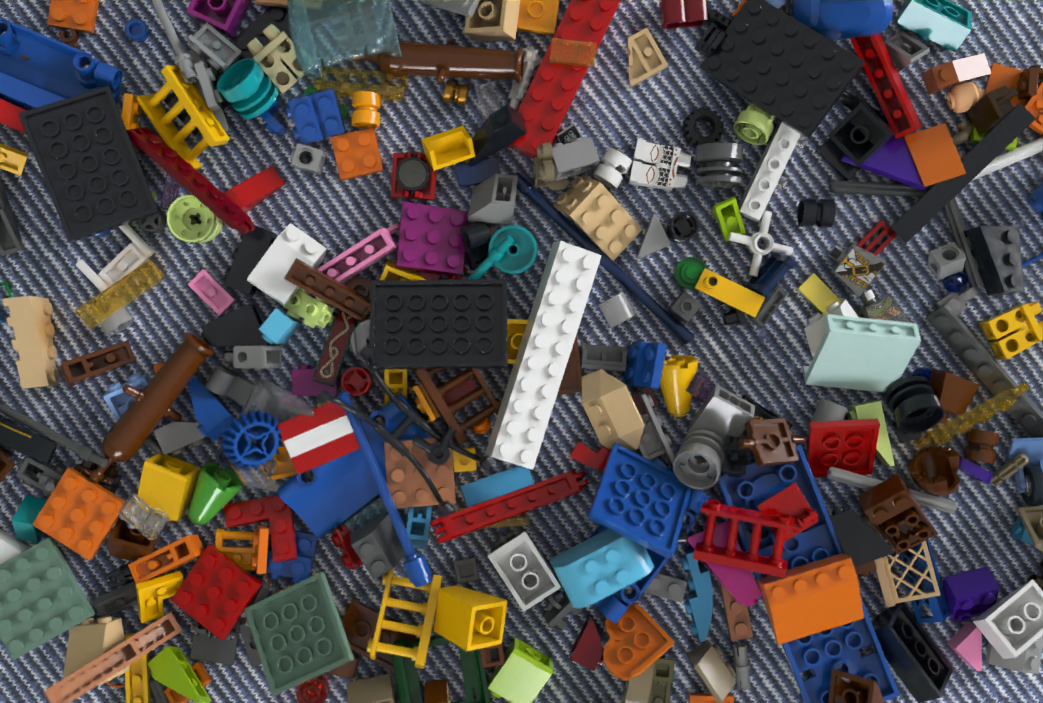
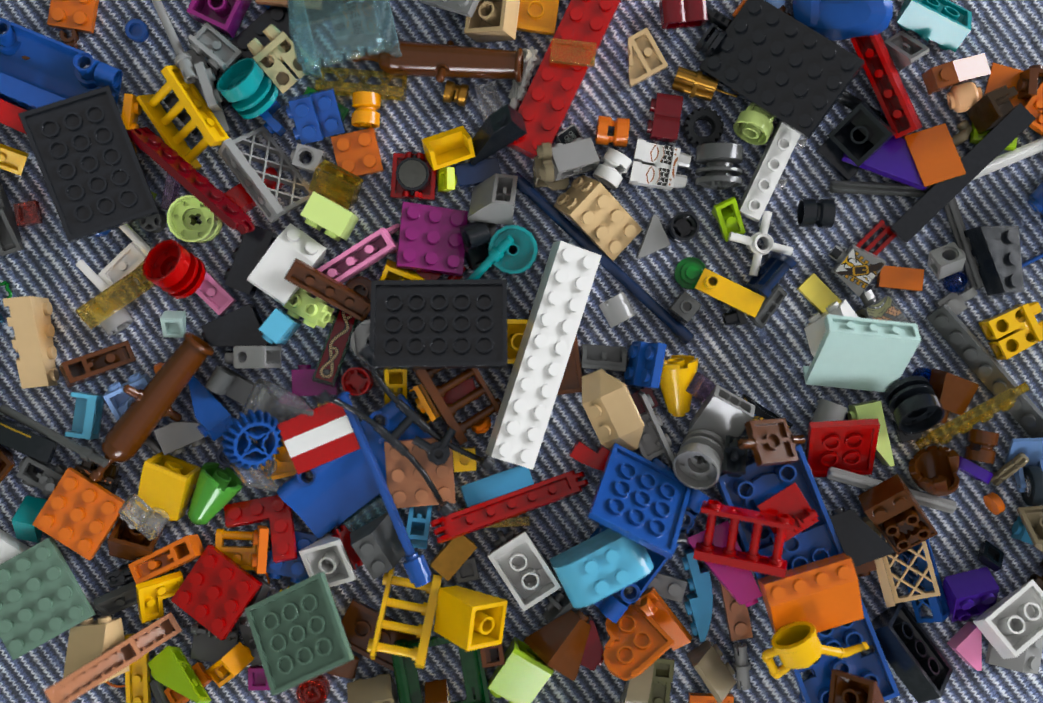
none -> clear red plate [13,200,43,227]
none -> medium azure panel [64,391,104,440]
none -> red wheel [142,240,206,299]
none -> light aqua slope [160,311,186,338]
none -> light orange slope [206,642,255,688]
none -> light grey fence [218,126,313,224]
none -> magenta plate [248,666,270,691]
none -> white slope [299,536,356,587]
none -> yellowish green brick [300,191,359,242]
none -> clear yellow brick [309,160,364,210]
none -> pearl gold hinge [430,535,478,581]
none -> neon yellow plate [437,167,457,193]
none -> reddish brown slope [524,610,591,681]
none -> orange wheel [595,115,630,148]
none -> orange hinge [635,587,692,651]
none -> dark red brick [646,93,683,143]
none -> pearl gold piece [671,66,737,102]
none -> yellow piece [762,621,869,679]
none -> orange tile [877,265,924,292]
none -> black plate [977,540,1004,572]
none -> orange tile [983,492,1005,515]

